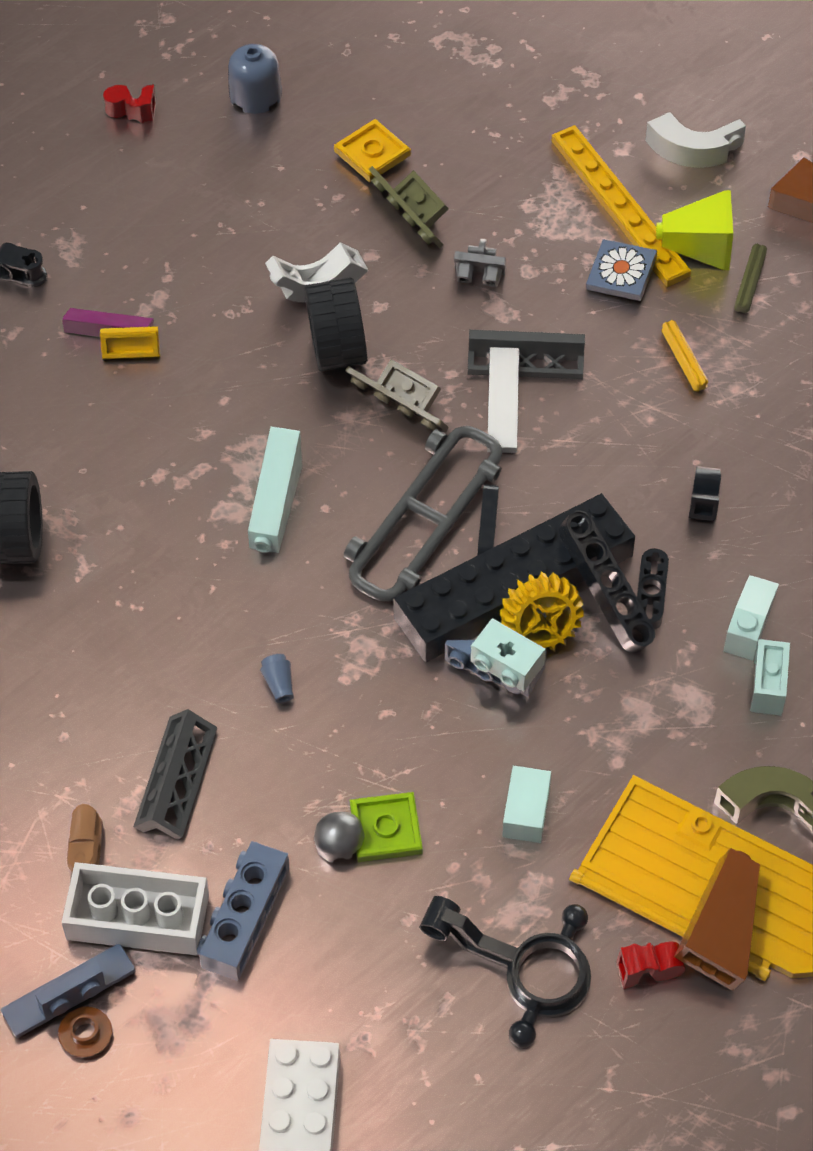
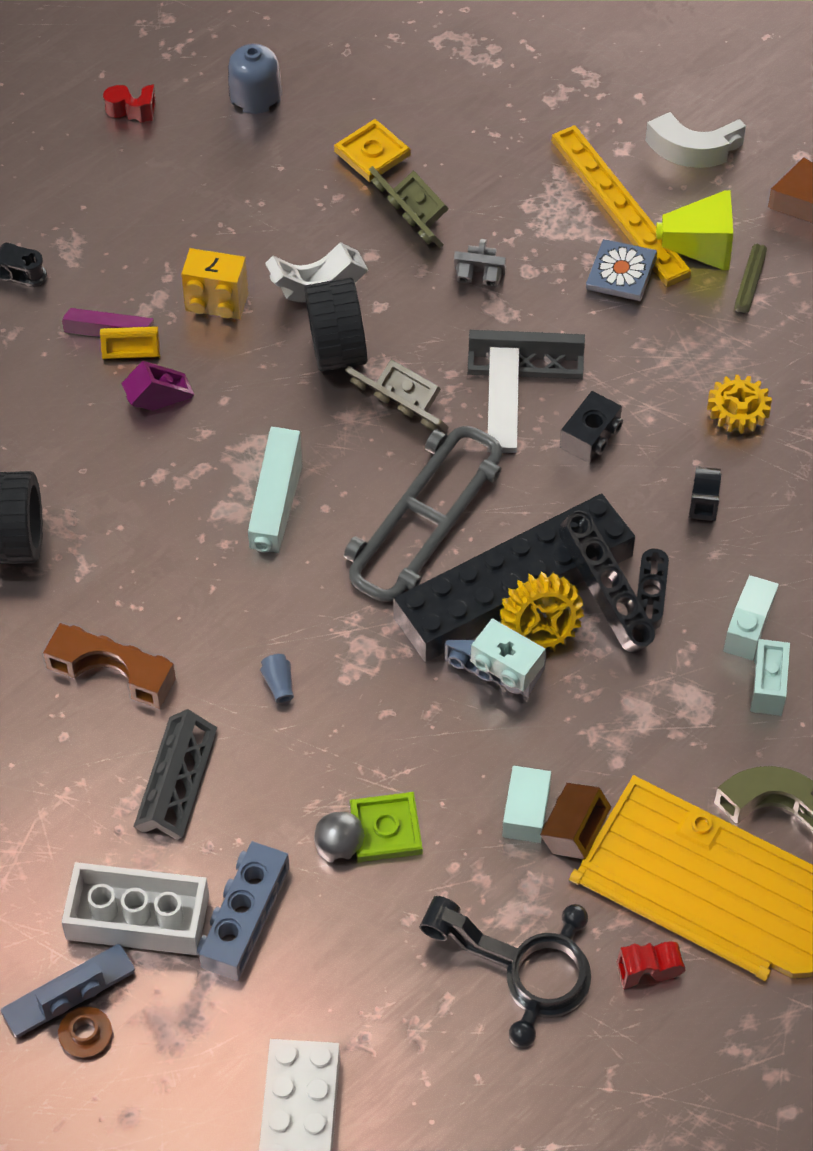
medium nougat arm [67,804,103,873] -> none
black beam [477,485,499,556] -> none
yellow axle [661,320,708,392] -> none
dark orange slope [674,848,760,991] -> none
none -> dark orange arch [43,623,176,709]
none -> magenta slope [121,360,195,411]
none -> yellow brick [181,248,249,320]
none -> reddish brown piece [540,783,611,859]
none -> black brick [560,391,623,463]
none -> yellow gear [707,374,772,434]

